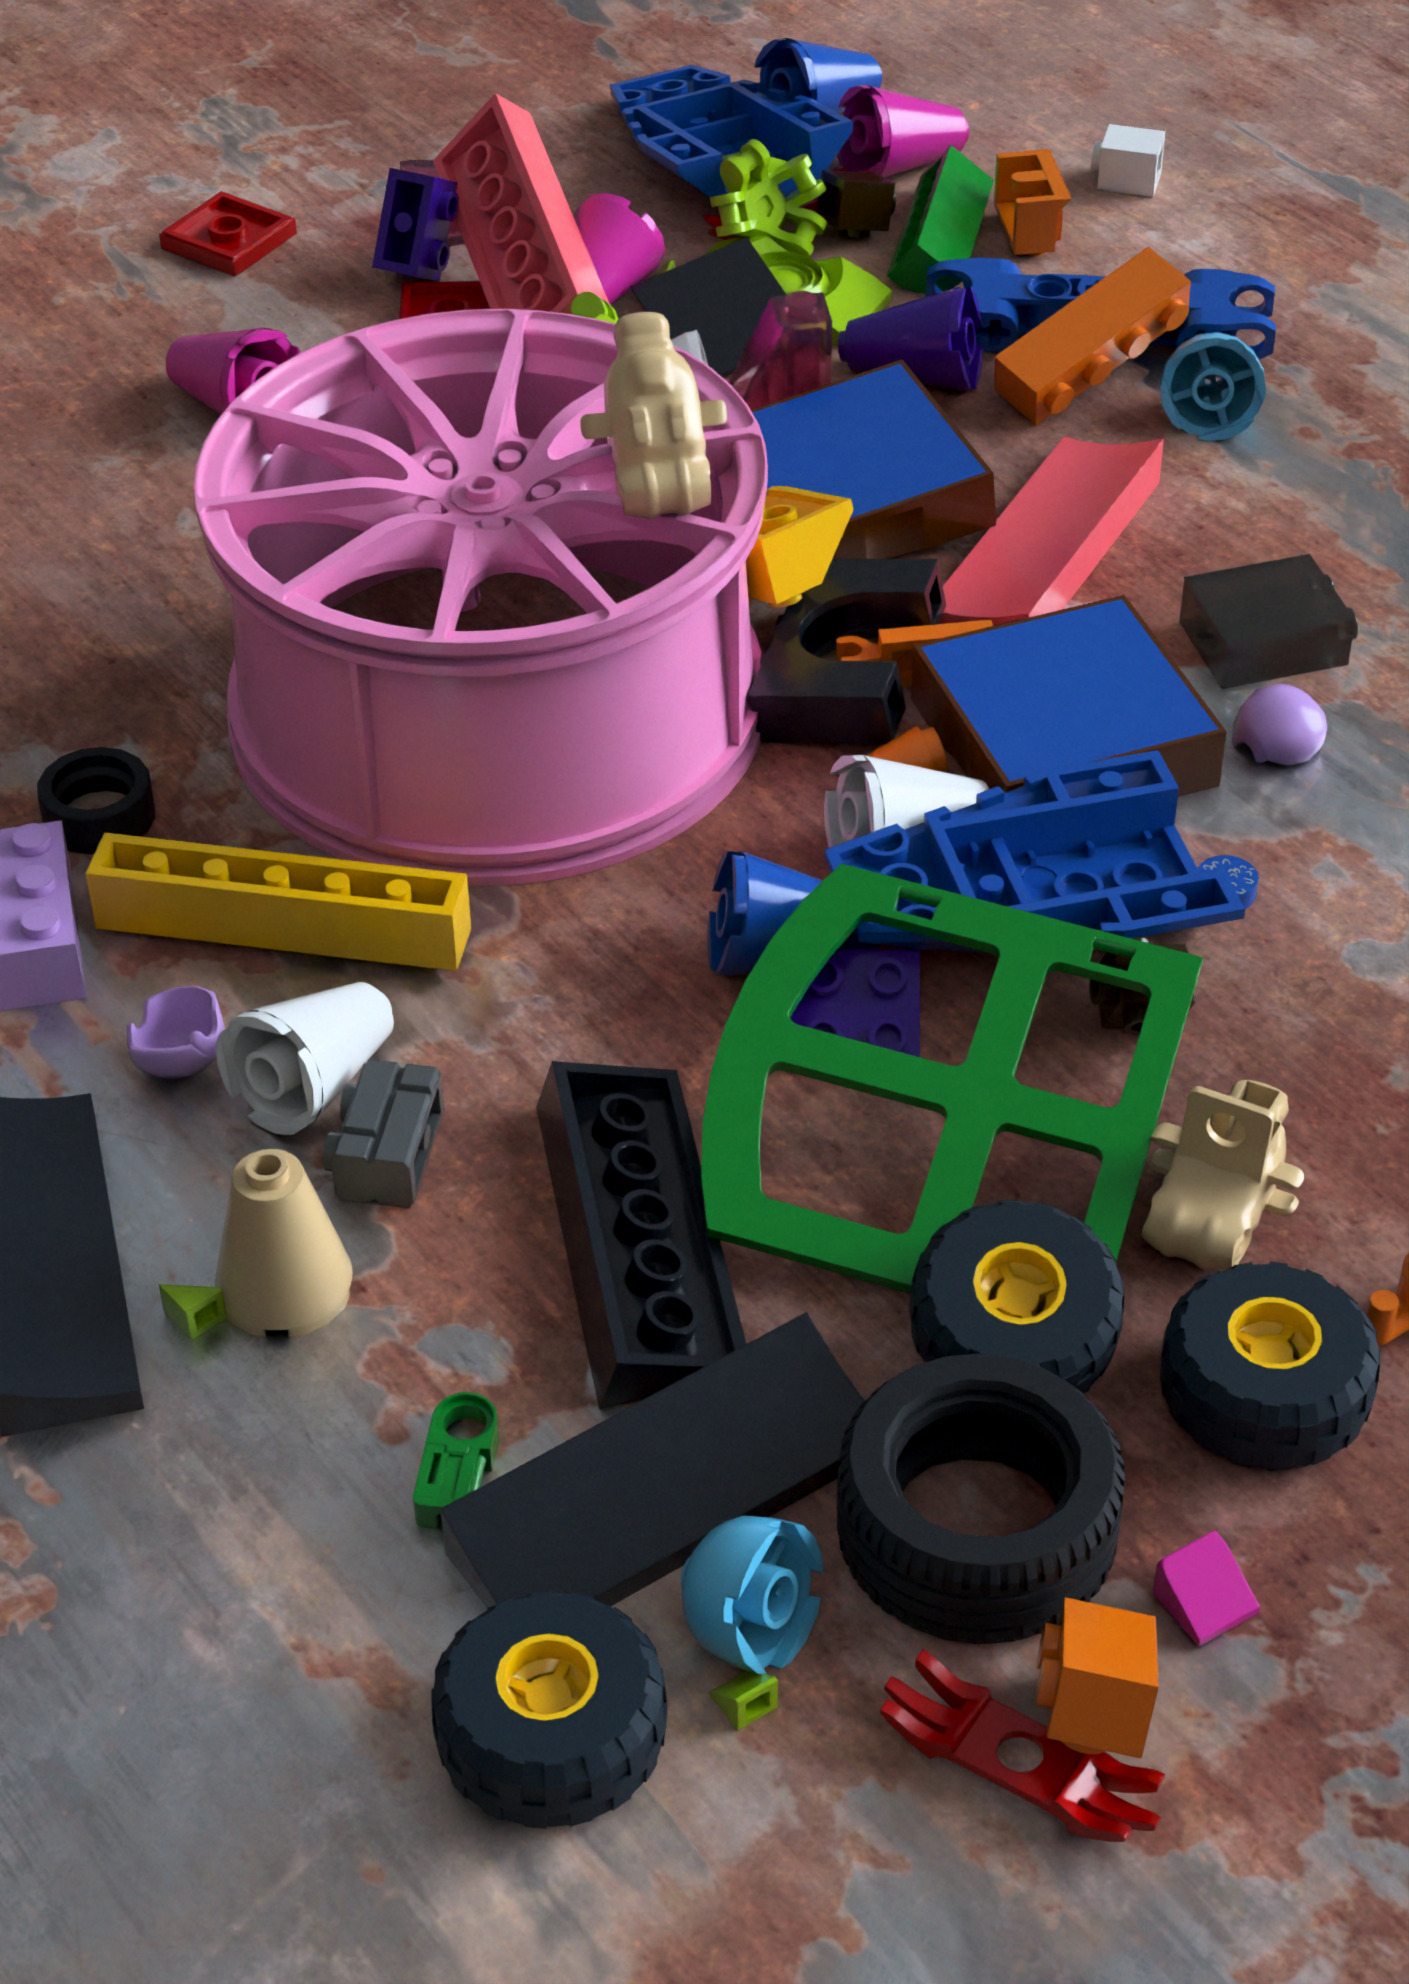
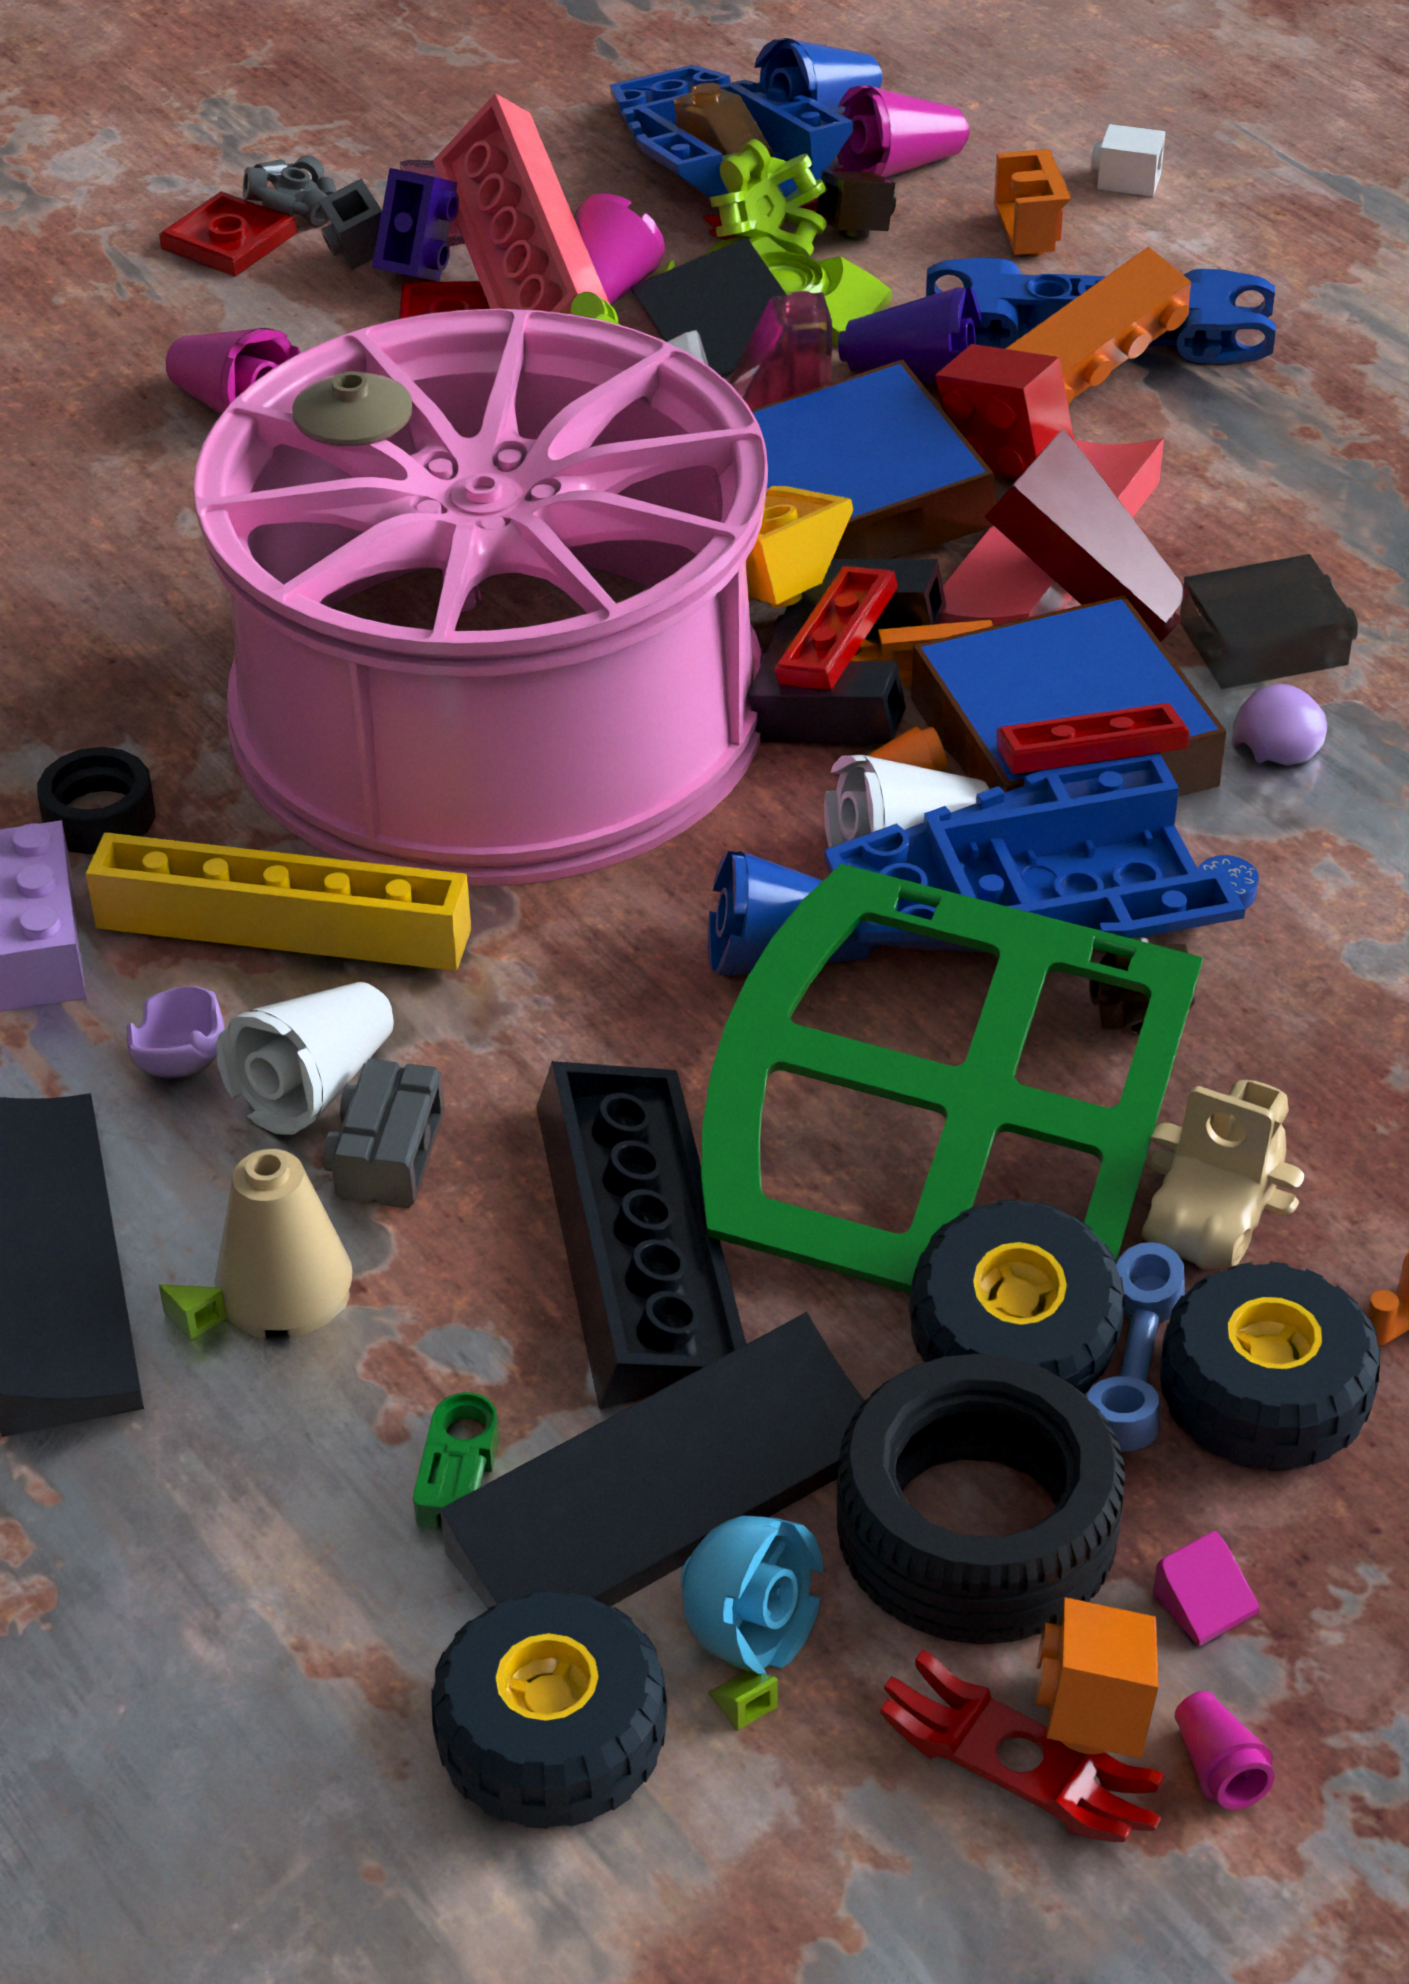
tan piece [580,312,727,520] -> none
dark purple hinge [791,949,920,1057] -> none
green brick [887,145,994,294] -> none
medium azure cylinder [1160,332,1266,441] -> none
none -> dark grey piece [243,155,337,226]
none -> dark tan dish [292,371,412,446]
none -> dark grey brick [318,178,382,270]
none -> clear orange slope [674,83,773,157]
none -> red tile [775,566,898,690]
none -> red brick [935,344,1074,479]
none -> slope [985,429,1189,642]
none -> red tile [996,703,1189,774]
none -> medium blue piece [1087,1242,1185,1452]
none -> dark pink cone [1174,1691,1275,1810]

